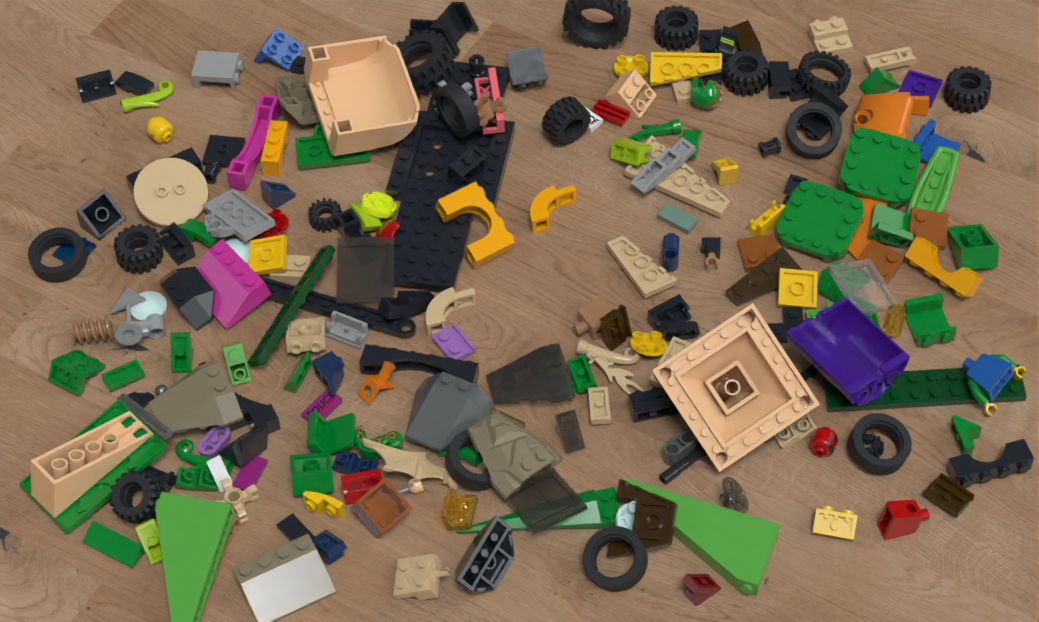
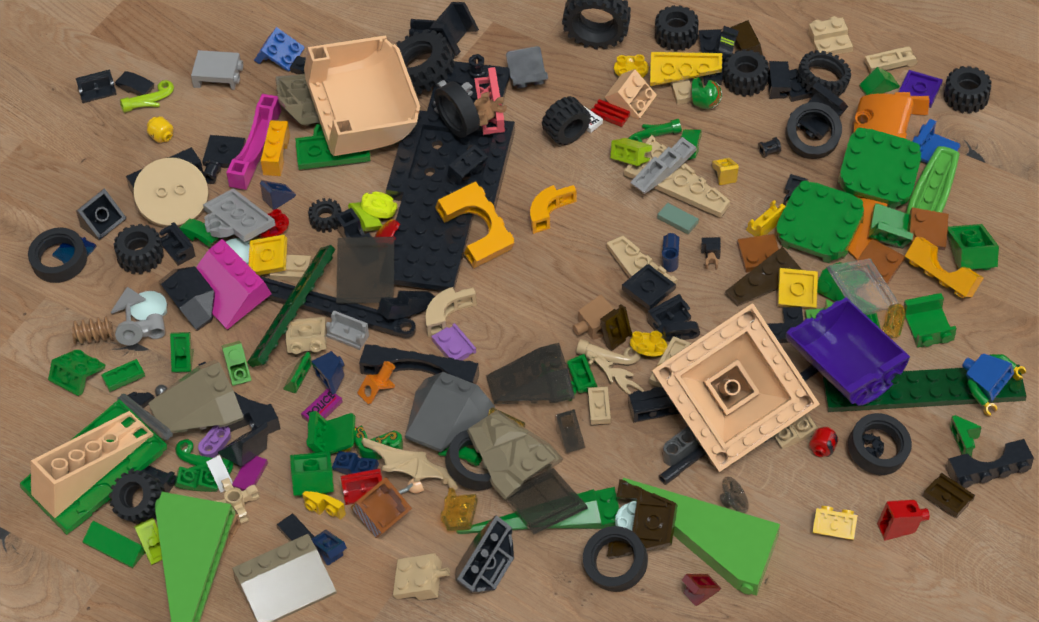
none -> black plate [622,264,676,310]

